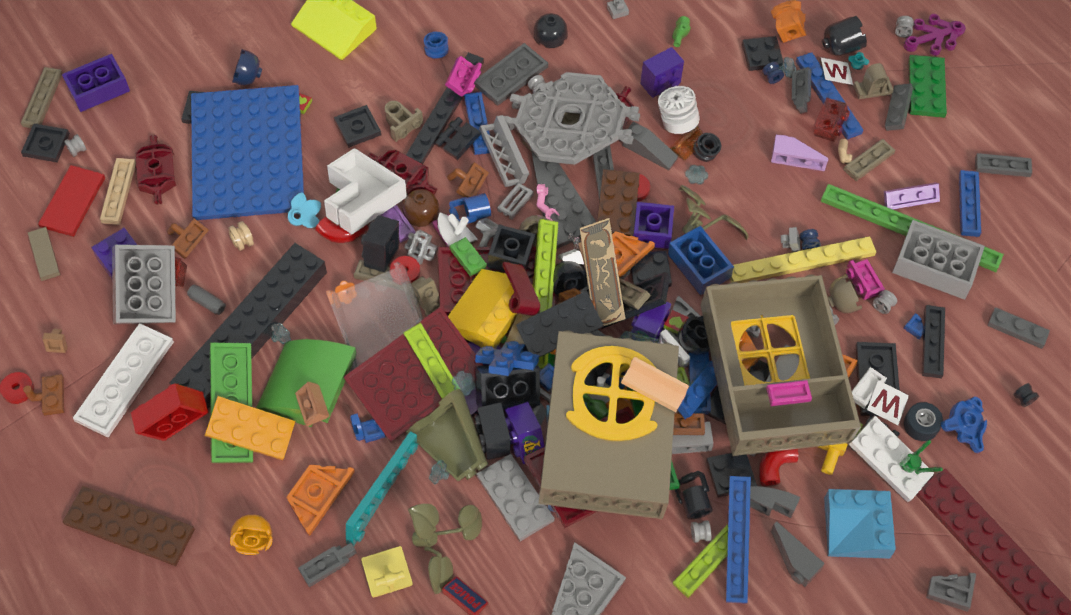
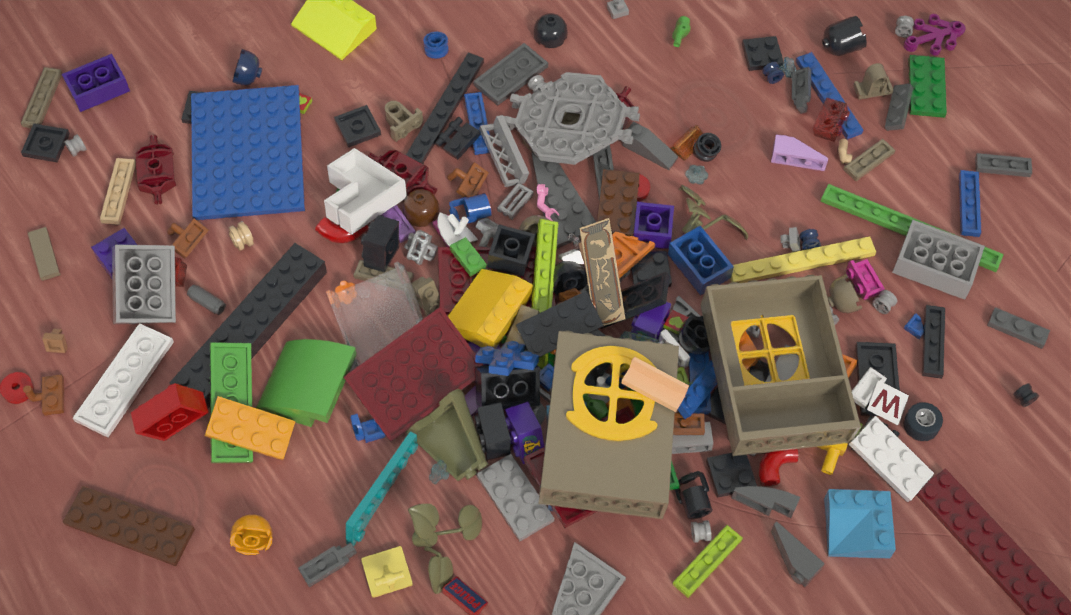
red tile [38,165,106,237] -> none
clear light blue plant [271,323,291,344] -> none
orange wing [286,465,355,535] -> none
medium azure plate [287,193,321,228] -> none
nougat slope [295,382,329,426] -> none
red piece [390,256,421,286] -> none
lime tile [403,323,460,399] -> none
dark pink bracket [445,56,482,97] -> none
clear light blue plant [452,371,476,396] -> none
dark red door [502,262,540,316] -> none
dark tan tile [619,278,651,310] -> none
dark purple brick [640,47,684,98] -> none
white wheel [658,86,700,134] -> none
blue plate [726,476,751,604] -> none
dark pink tile [766,380,812,406] -> none
orange piece [771,0,807,43] -> none
white sticker [821,58,853,85] -> none
teal plate [848,52,869,70] -> none
plate [884,182,940,210] -> none
green plant [899,440,943,475] -> none
flat silver wing [926,573,976,612] -> none
blue tile [941,396,987,453] -> none

